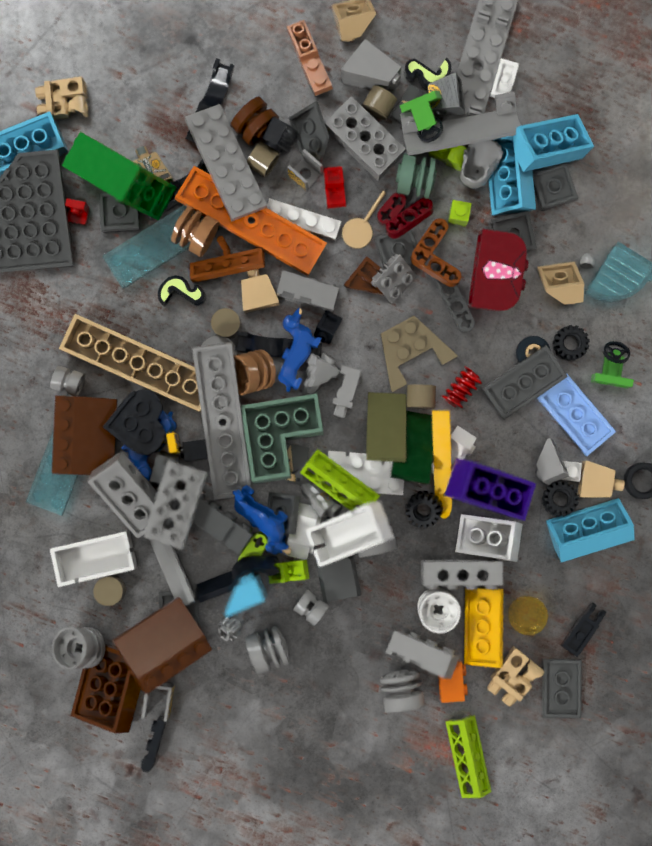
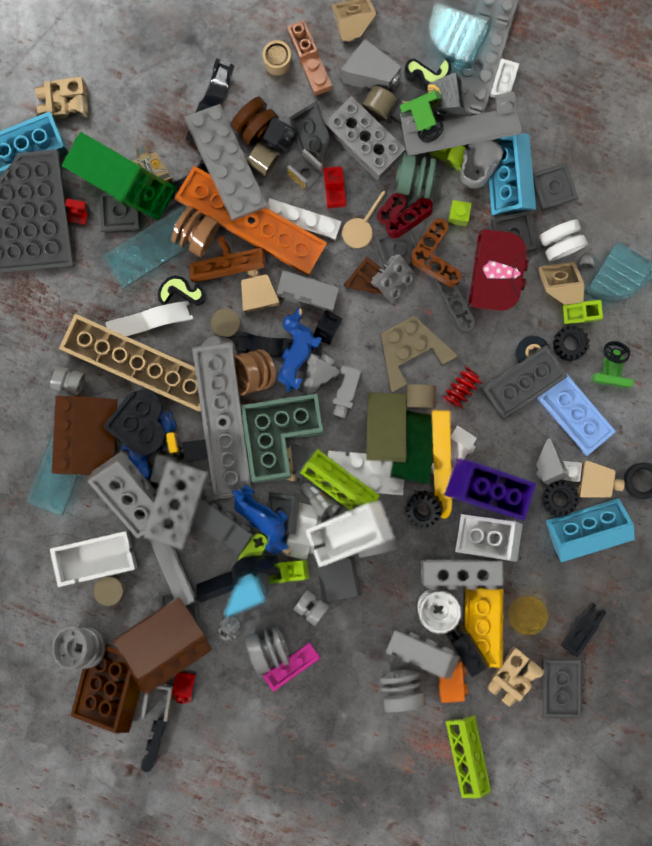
medium azure slope [515,114,594,172] -> none
none -> white piece [105,301,193,337]
none -> red bracket [172,672,195,704]
none -> dark pink tile [262,642,321,692]
none -> tan piece [263,40,292,75]
none -> clear light blue brick [429,3,491,70]
none -> black hinge [446,621,489,677]
none -> white wheel [539,219,588,262]
none -> lime brick [563,300,603,325]

